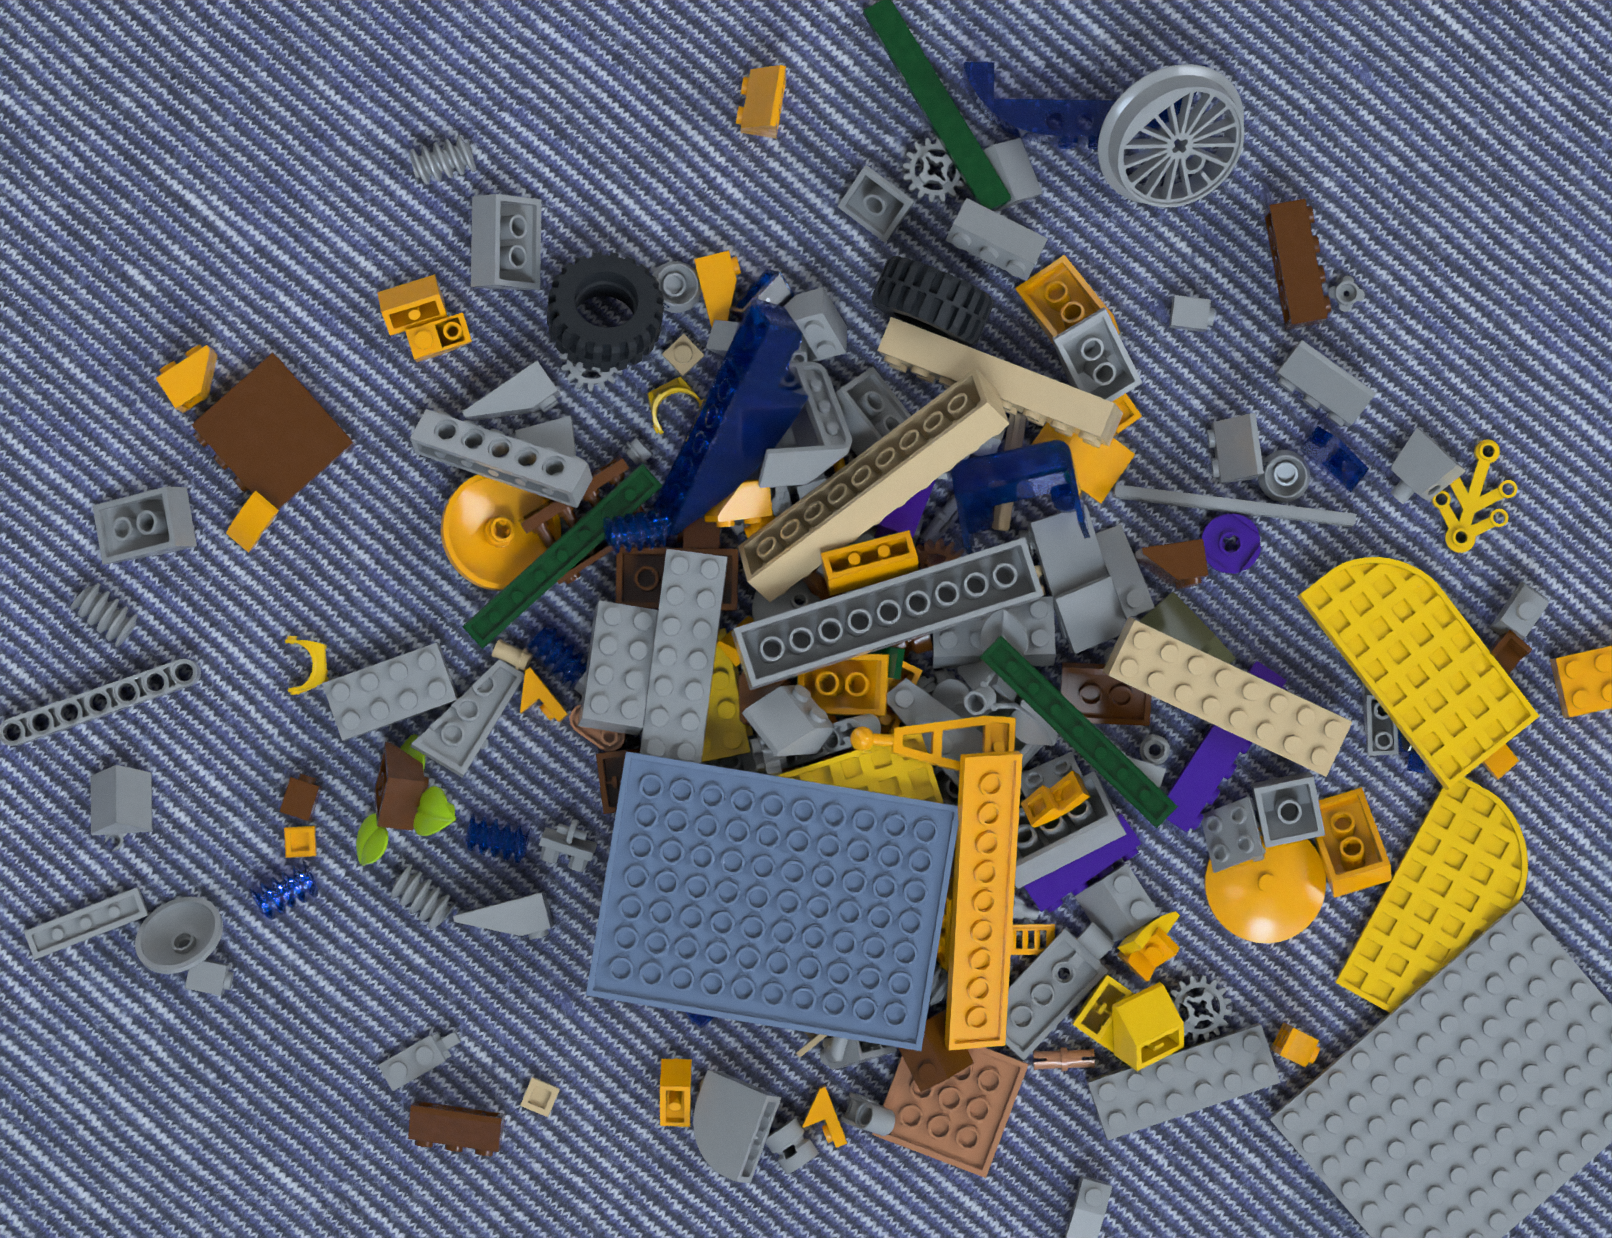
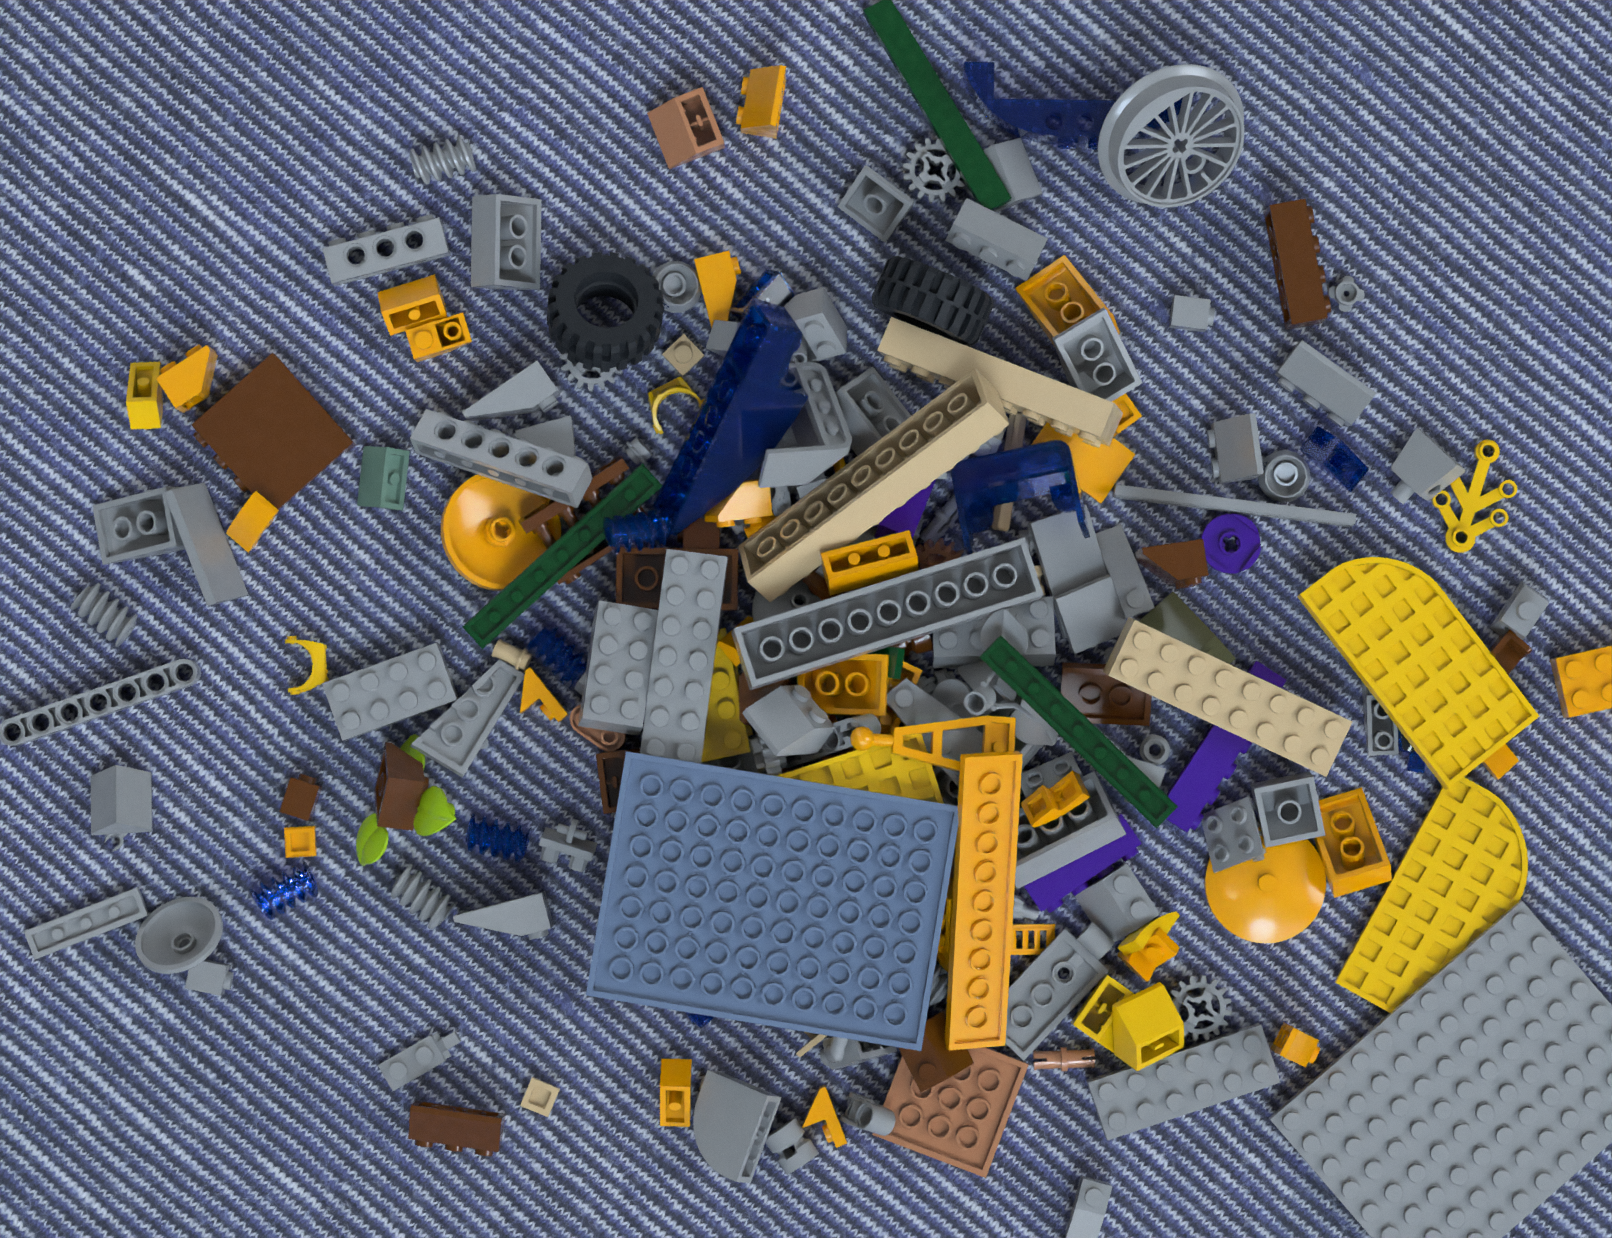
none -> yellow slope [126,361,163,429]
none -> light grey tile [164,482,248,606]
none -> light grey brick [322,215,451,286]
none -> sand green panel [357,446,410,511]
none -> nougat slope [647,87,725,170]

